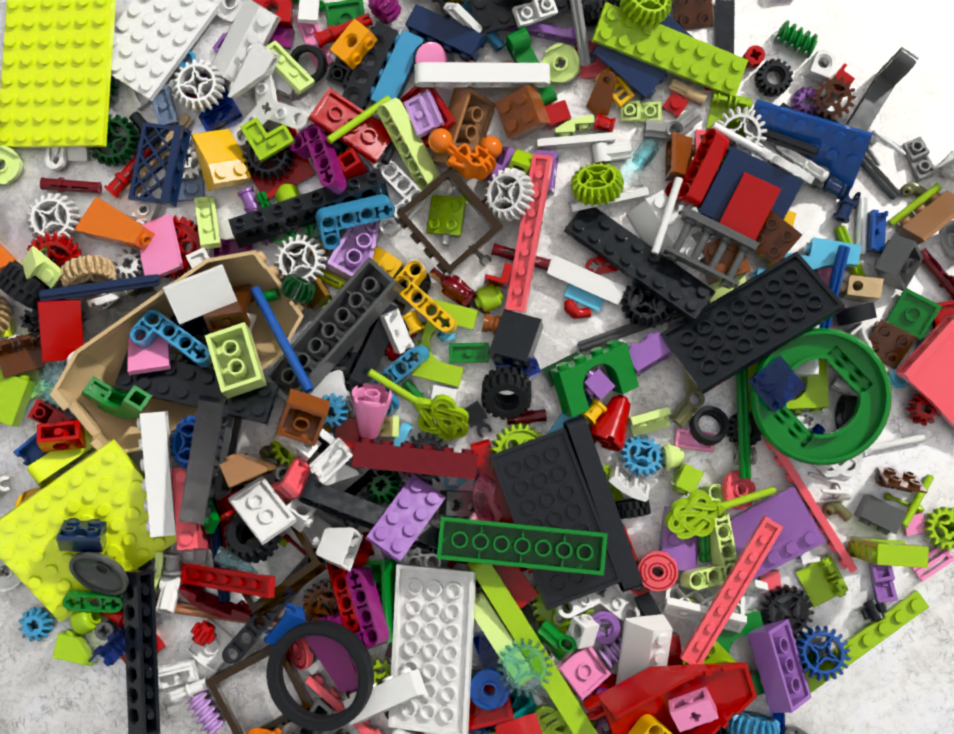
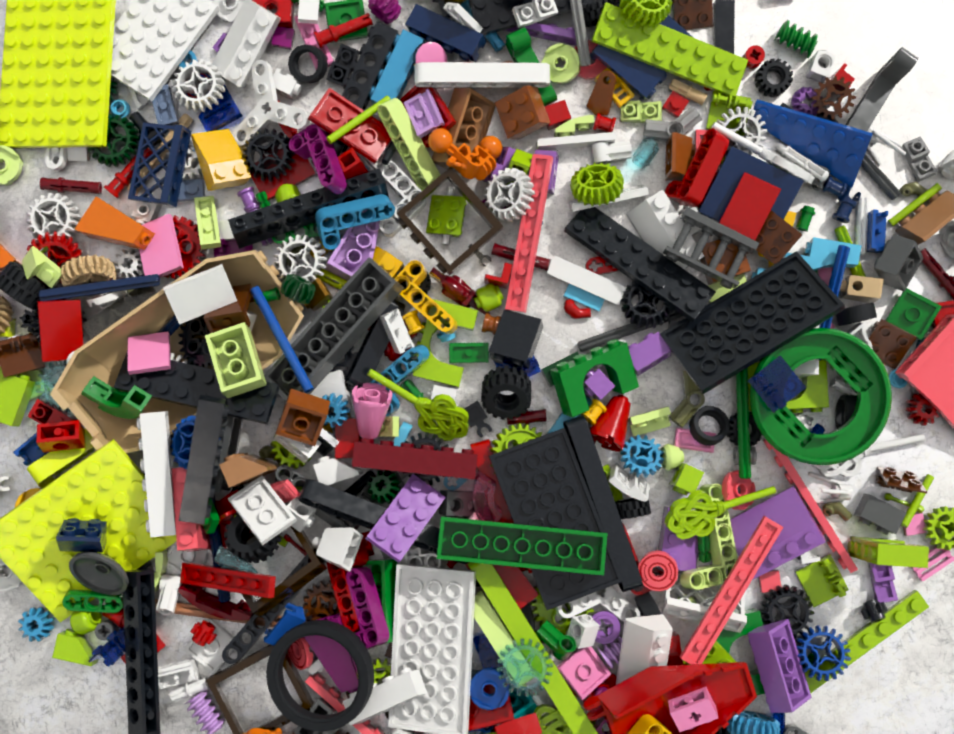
dark azure beam [130,309,212,367] -> none
light grey bush [162,553,182,575] -> none
white brick [186,247,209,268] -> none
white slope [228,42,281,98] -> none
lime plate [240,117,295,162] -> none
yellowish green plate [266,40,315,95] -> none
coral tile [280,455,311,498] -> none
white hinge [309,437,353,484] -> none
light orange brick [330,19,378,70] -> none
white bar [651,177,683,254] -> none
white plate [744,578,769,597] -> none
black axle [762,129,819,158] -> none
none -> medium azure plate [110,99,130,118]
none -> green pin [796,205,816,232]

